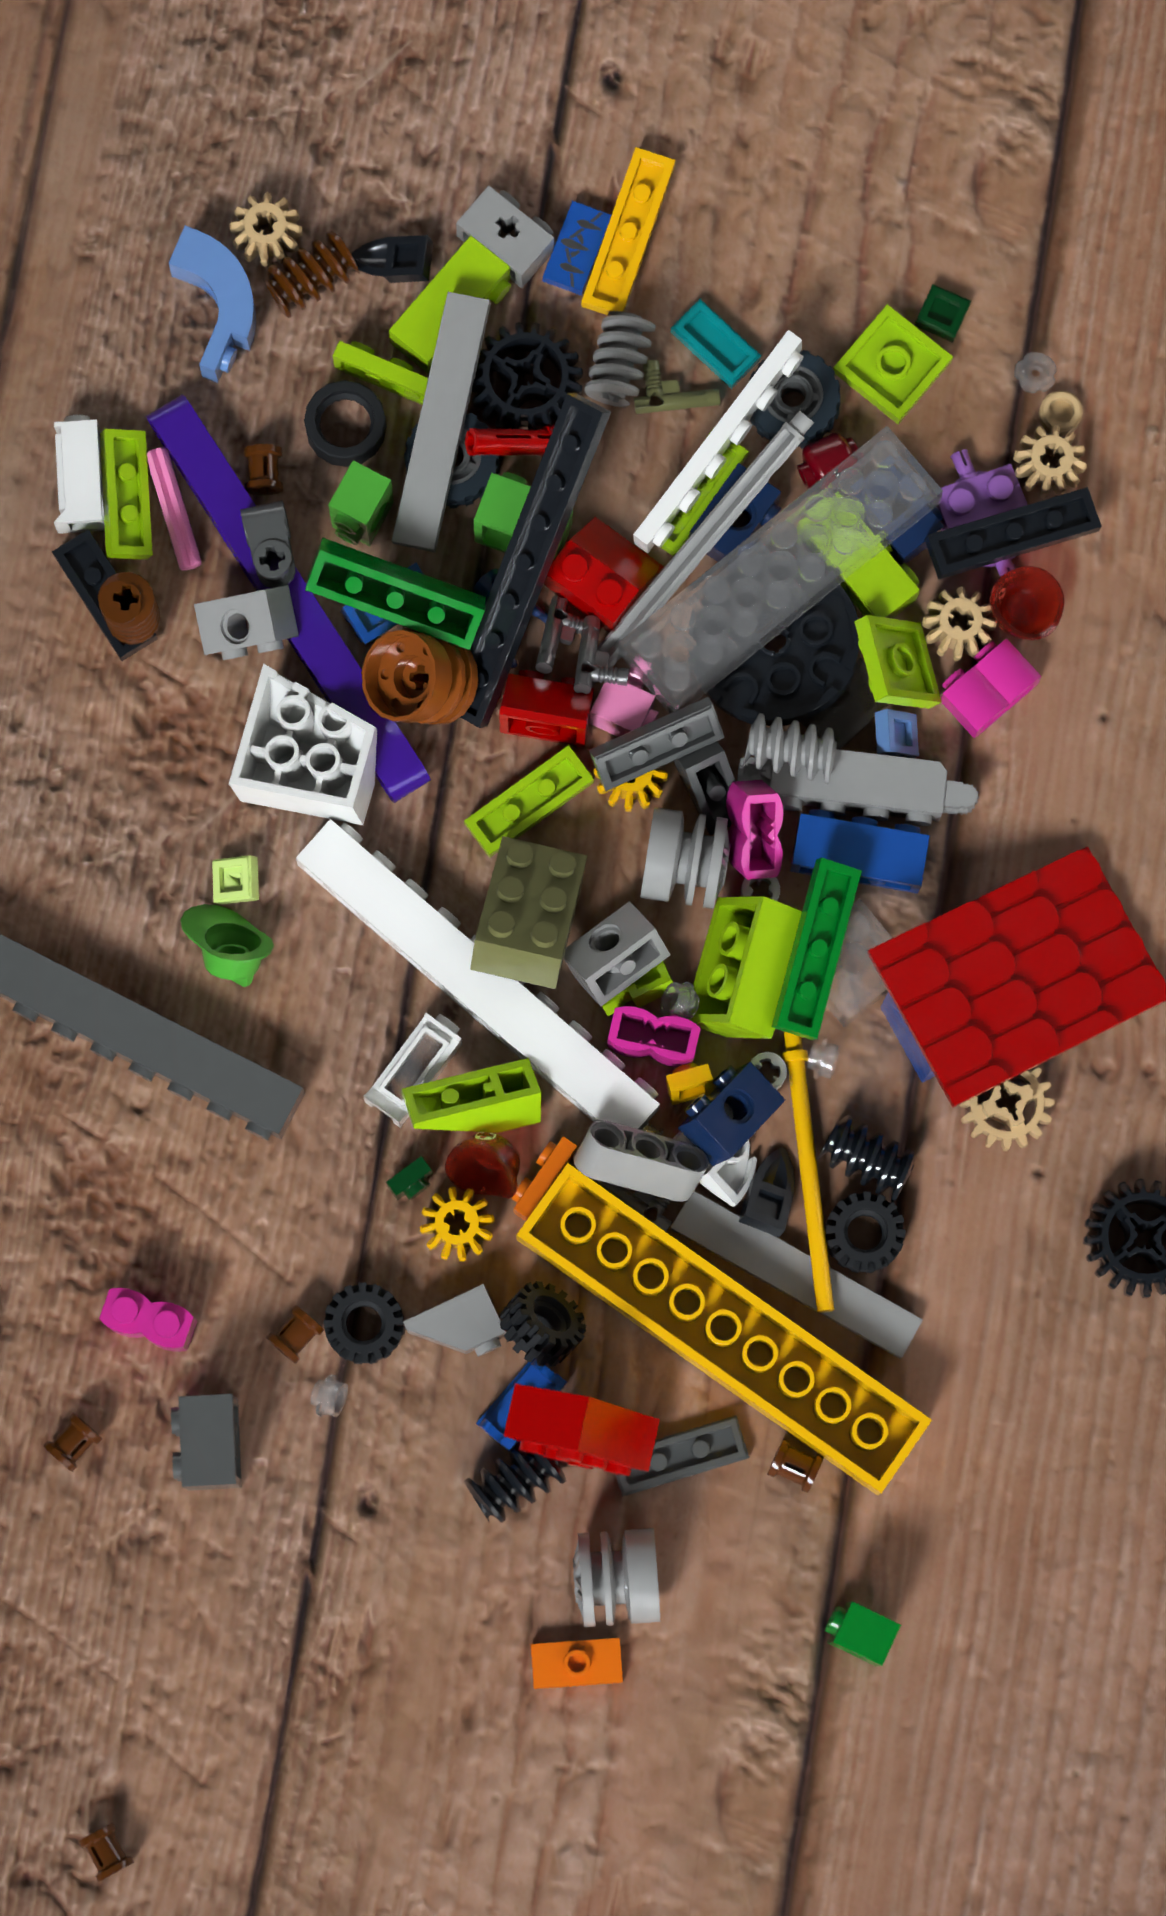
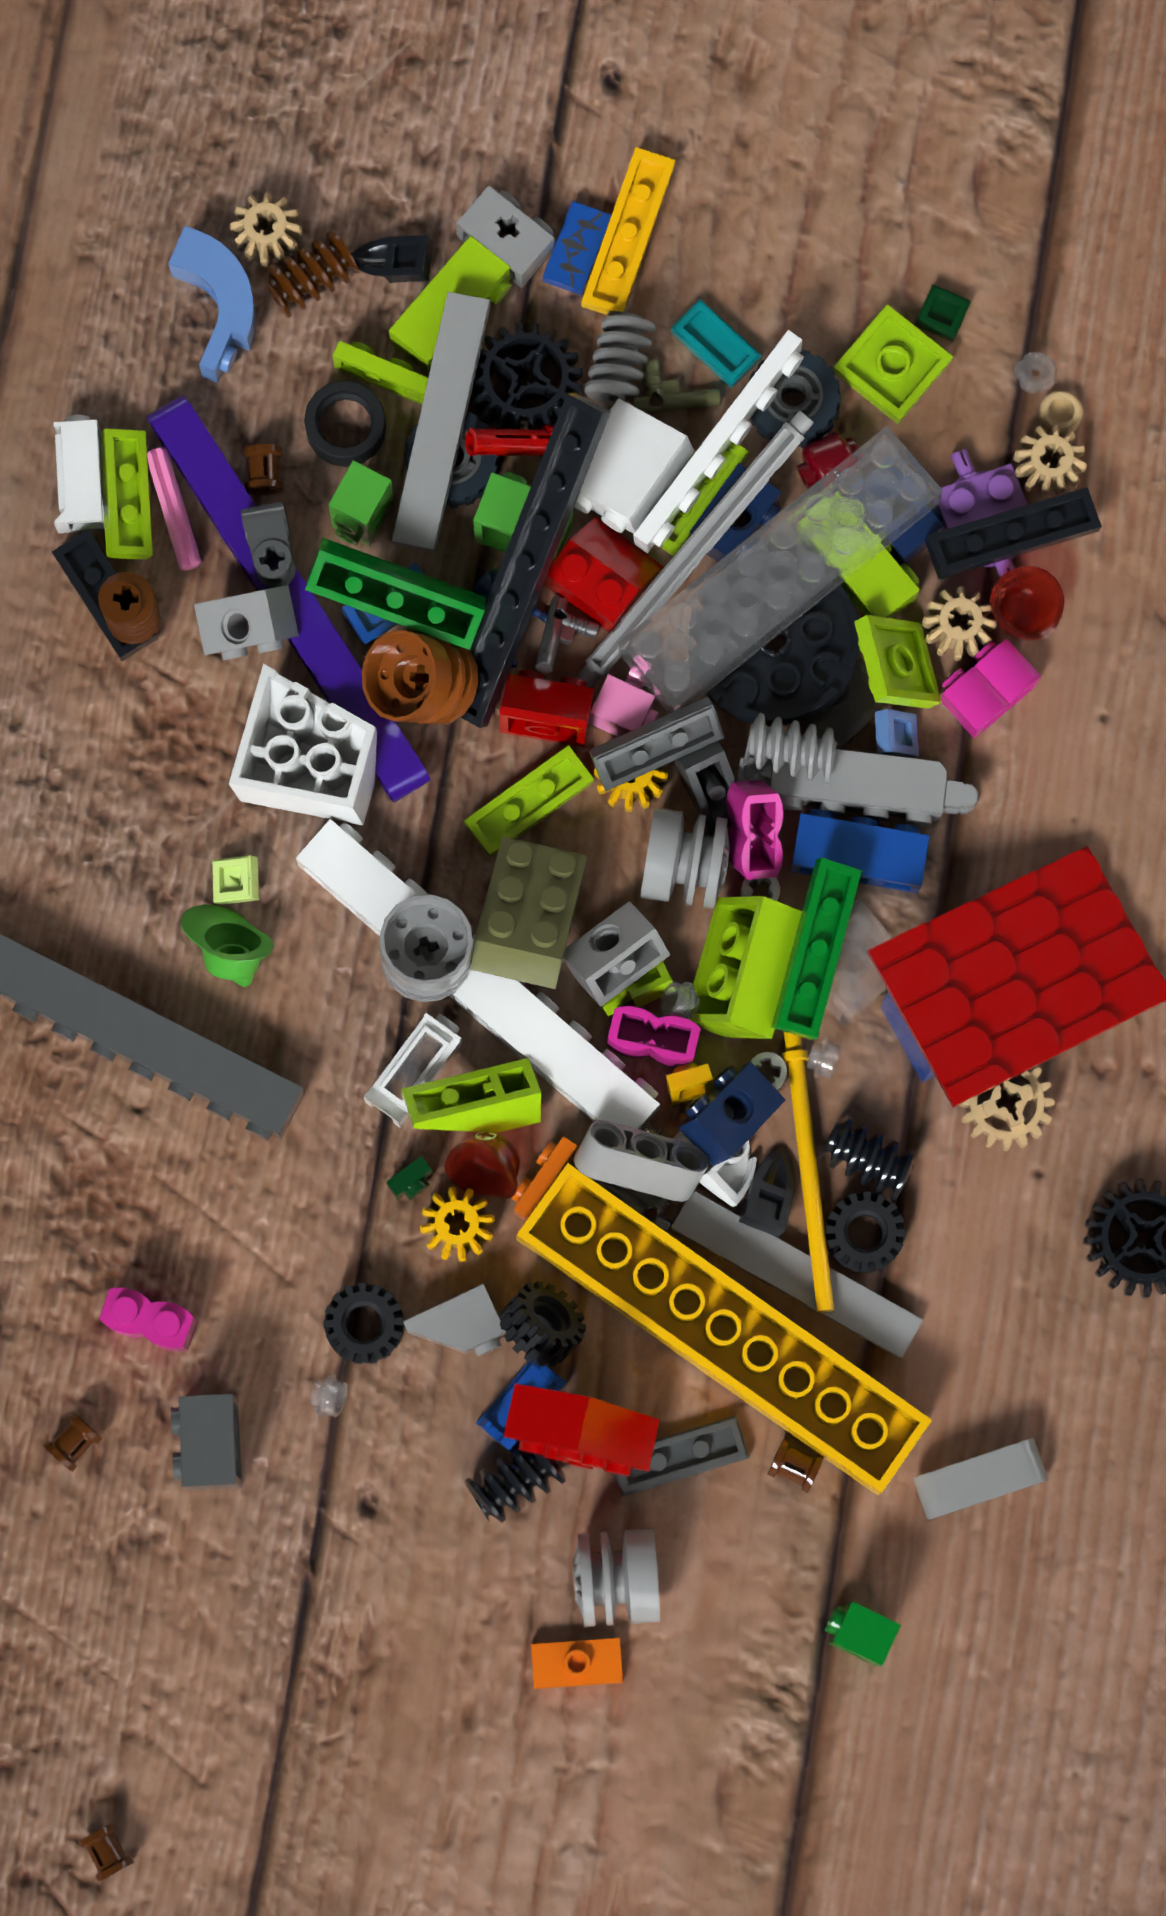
reddish brown bush [266,1305,324,1364] -> none
flat silver hose [574,615,629,694] -> none
none -> light grey wheel [380,894,473,1002]
none -> white brick [574,398,695,534]
none -> light grey beam [913,1438,1048,1521]

